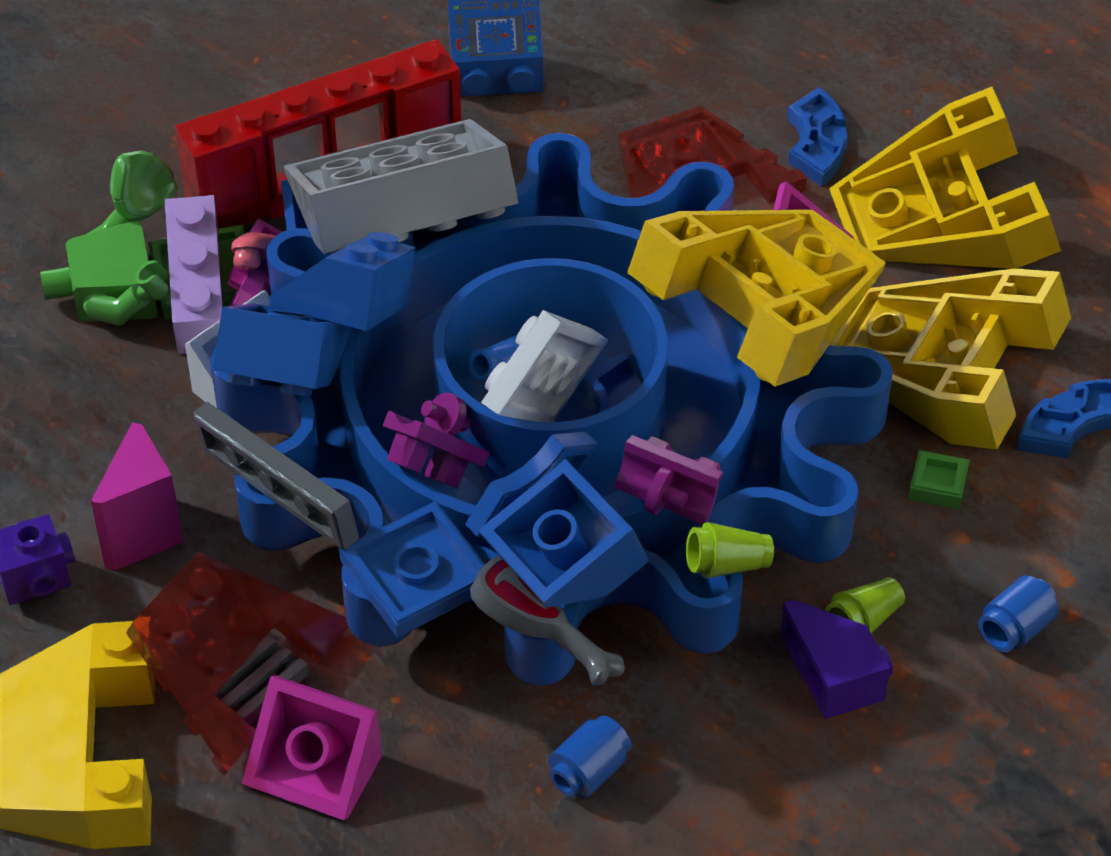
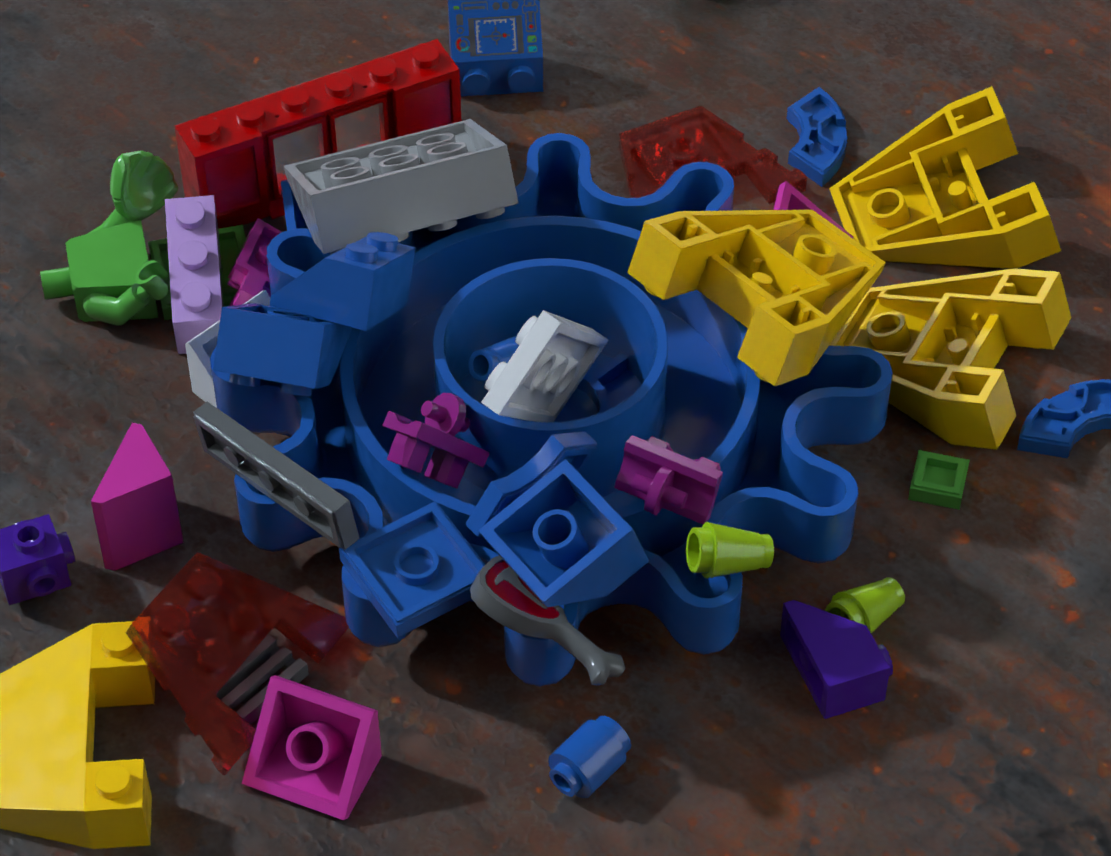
coral arm [231,232,276,270] -> none
blue brick [978,575,1059,652] -> none

